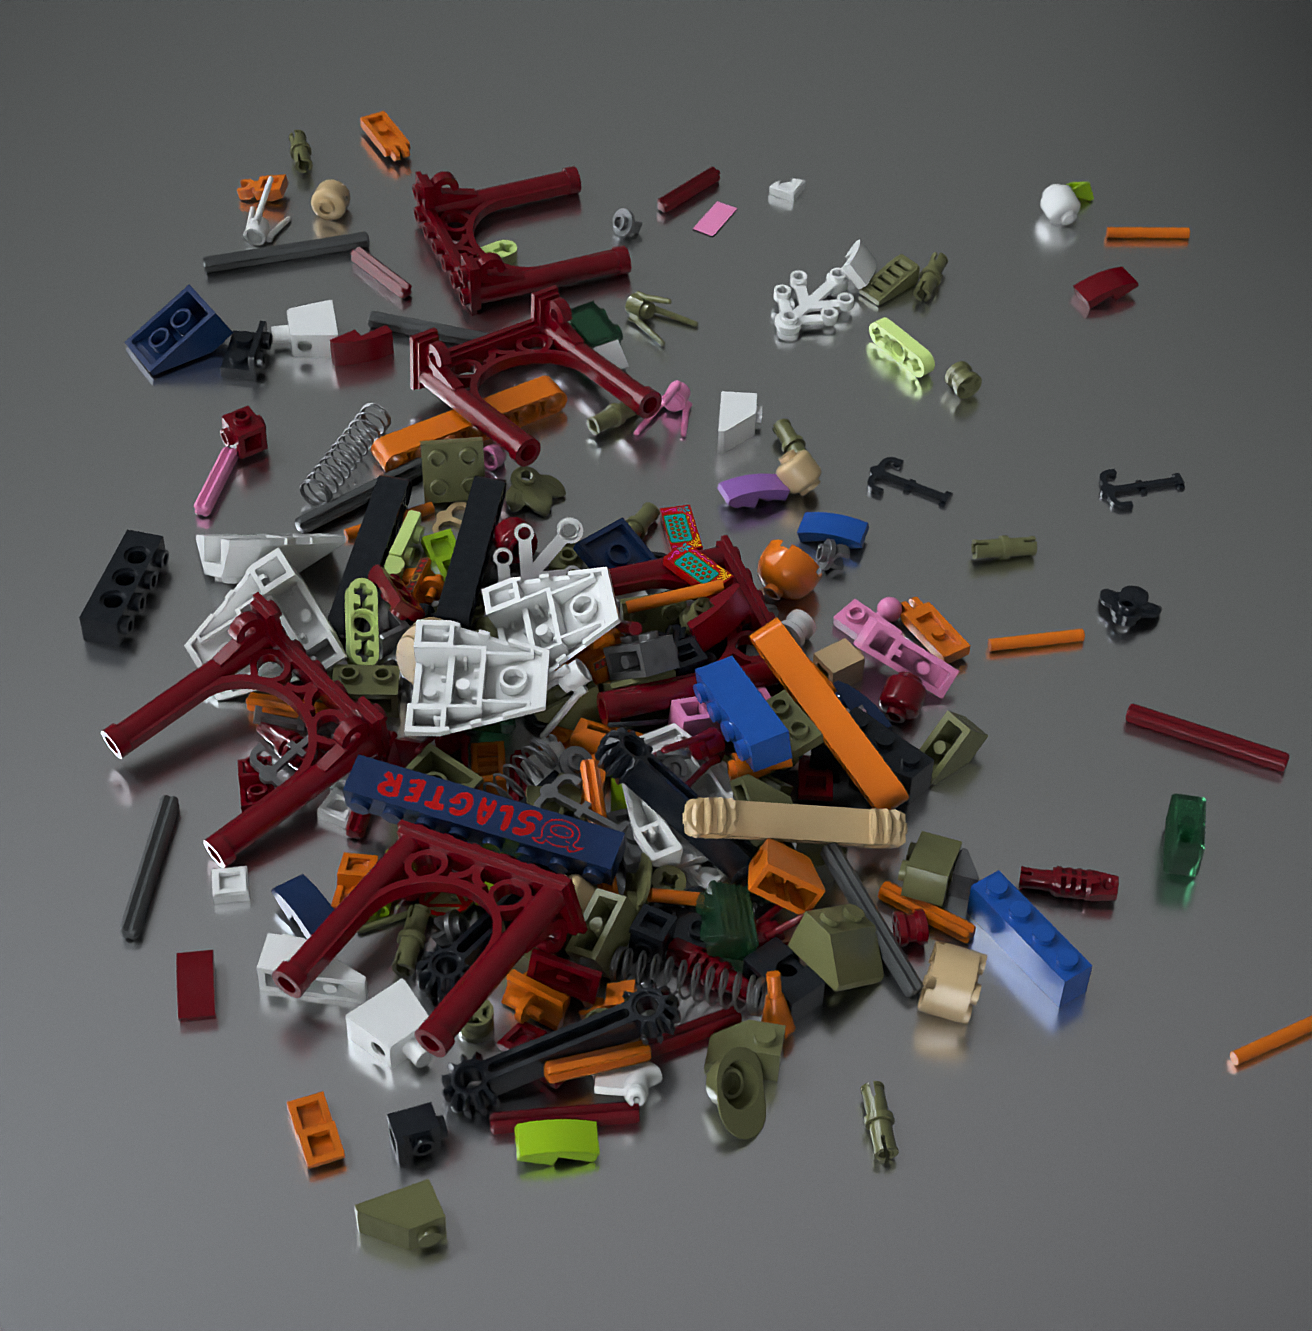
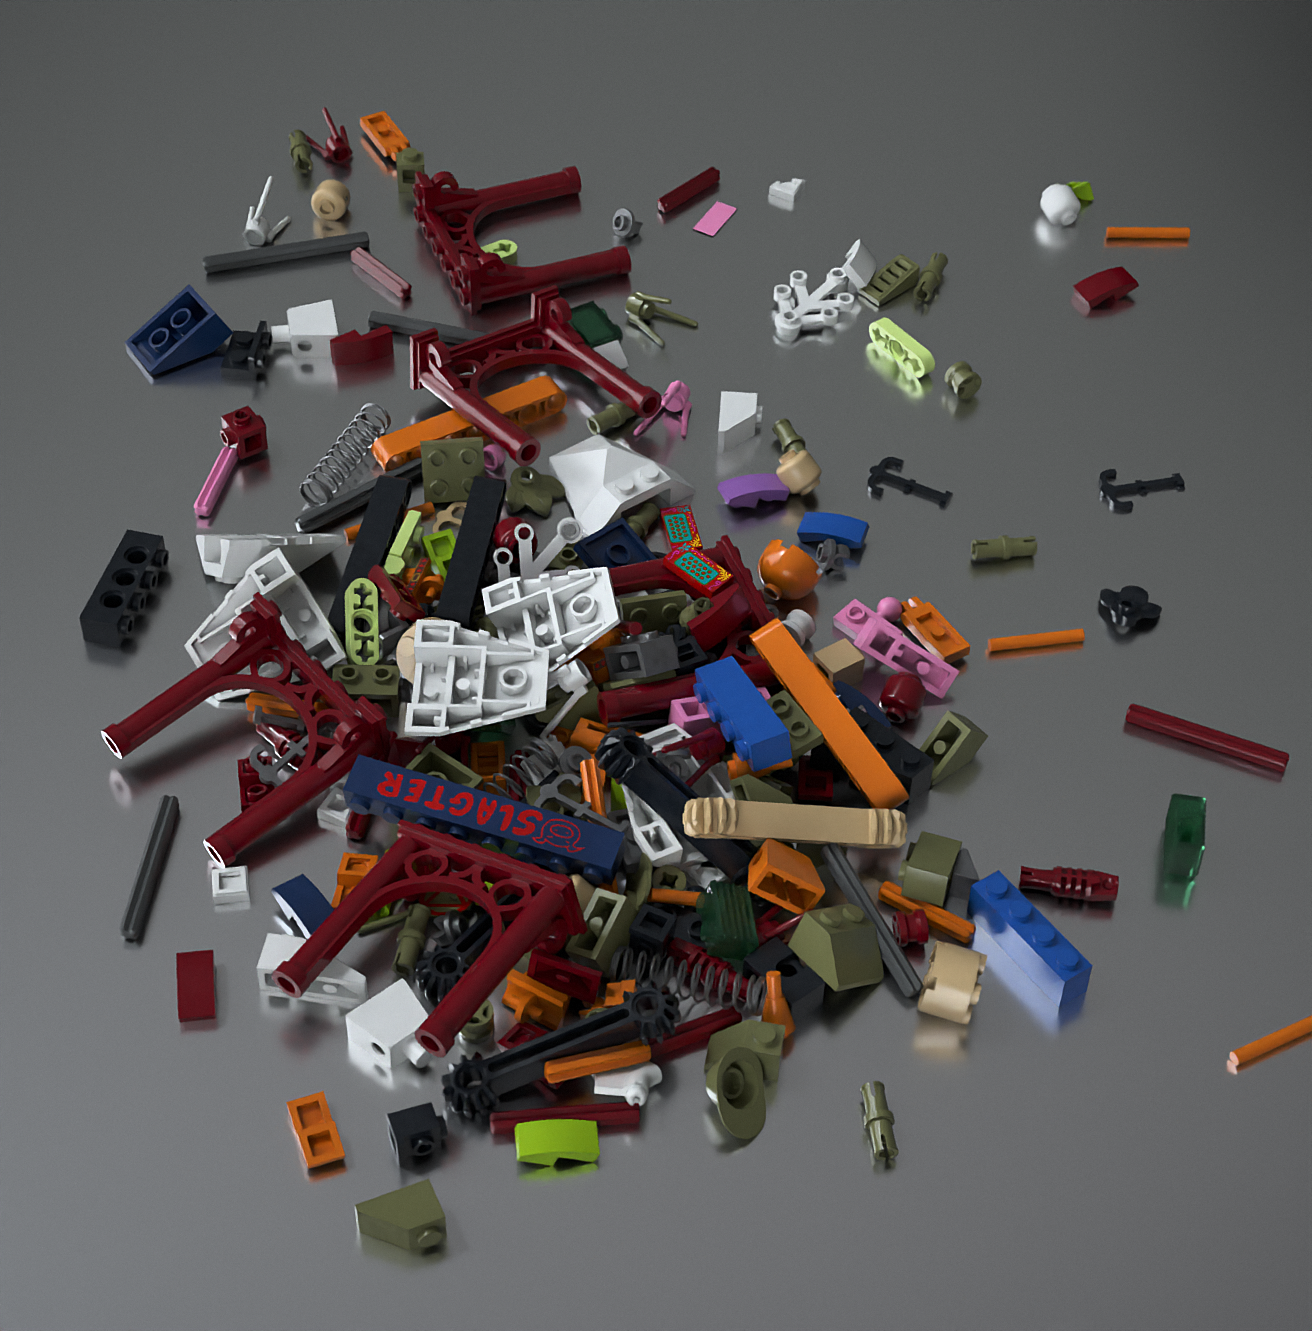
orange plate [237,174,289,201] -> none
orange bar [626,579,725,614] -> none
none -> dark red plant [306,107,353,163]
none -> olive brick [396,147,425,192]
none -> white wedge [549,434,695,536]

